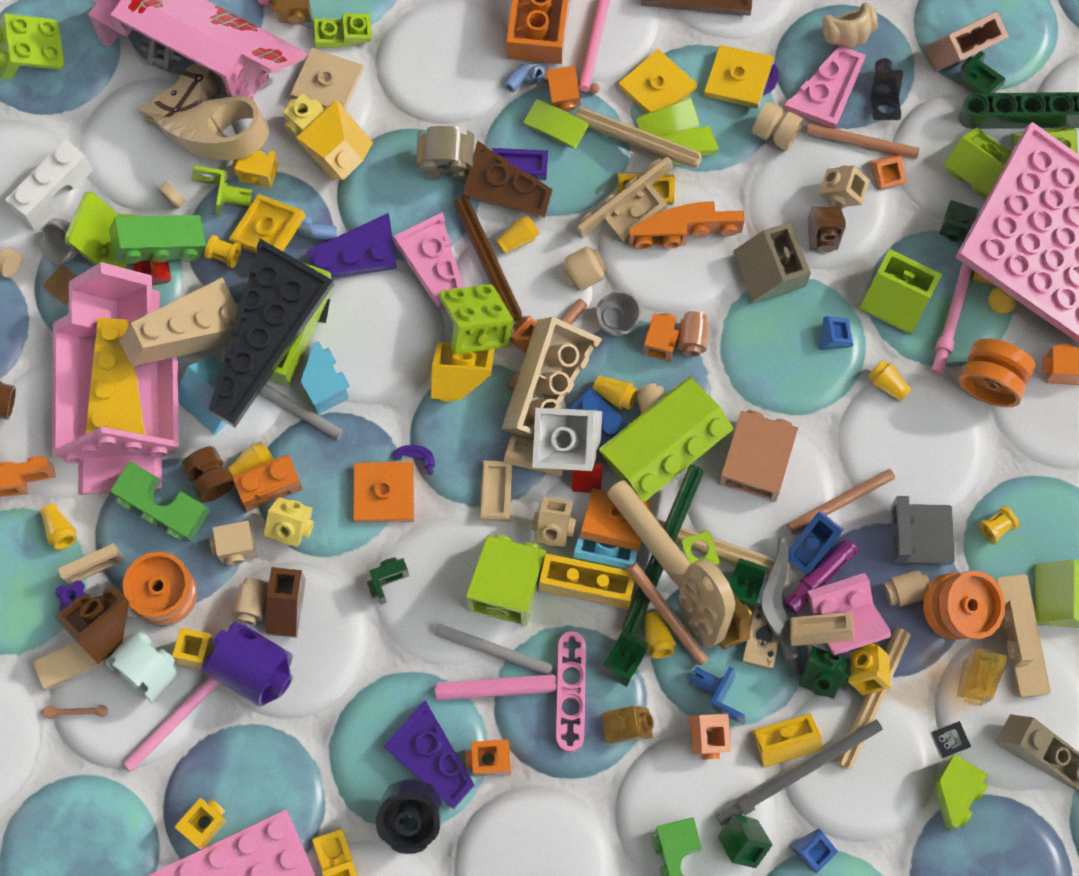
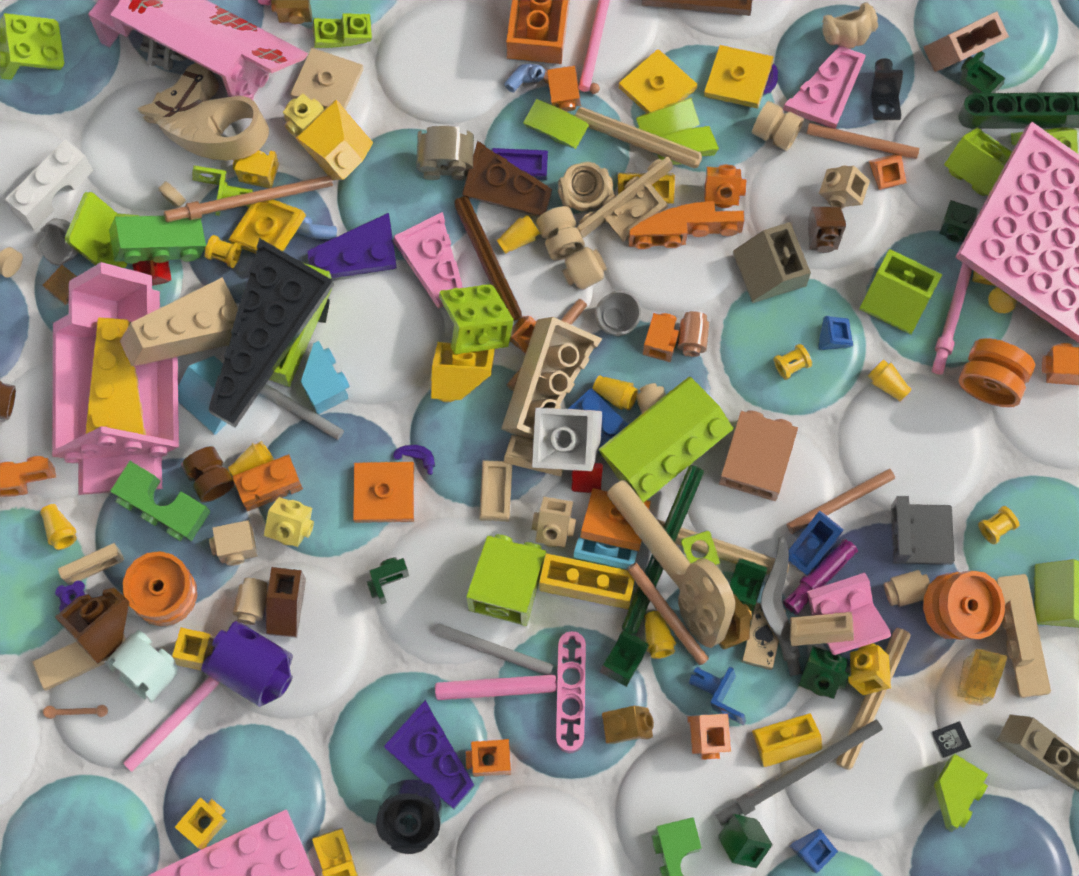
none -> nougat bar [164,175,333,222]
none -> tan wheel [536,206,585,260]
none -> tan hair [558,162,614,212]
none -> orange brick [704,164,746,208]
none -> yellow bush [773,344,812,380]

